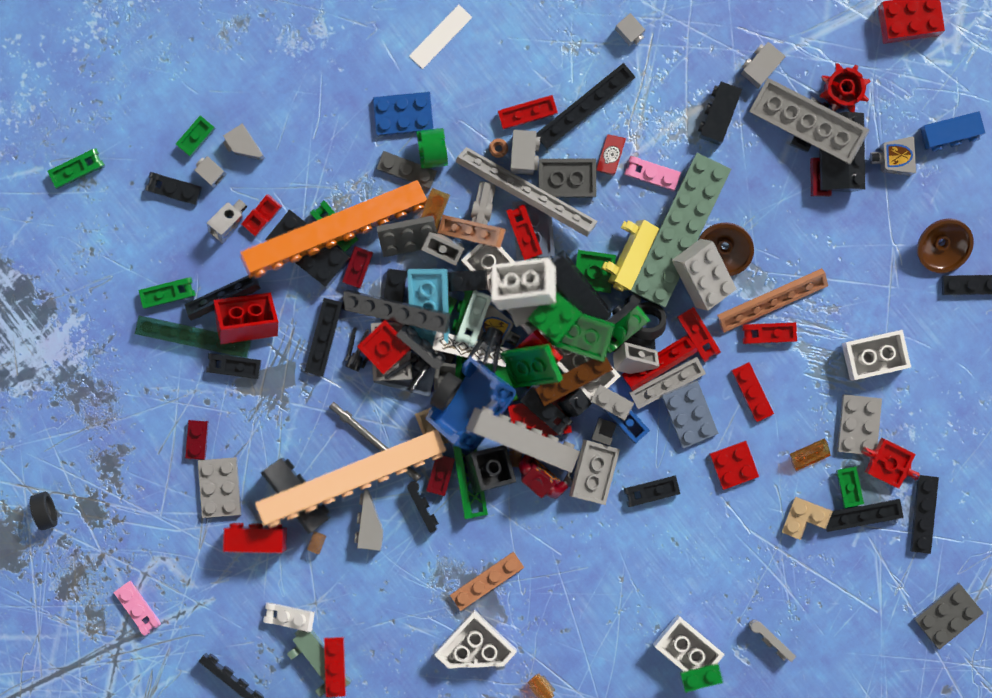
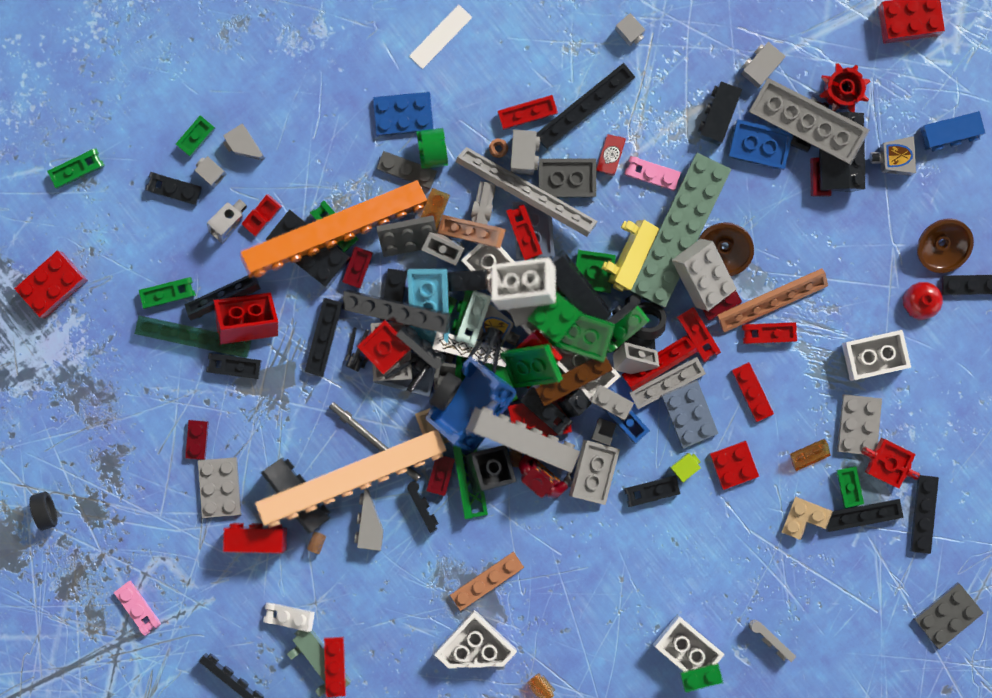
none -> red brick [14,250,88,319]
none -> lime brick [670,453,701,482]
none -> dark red plate [702,290,742,321]
none -> blue plate [728,119,793,170]
none -> red cylinder [903,282,943,320]

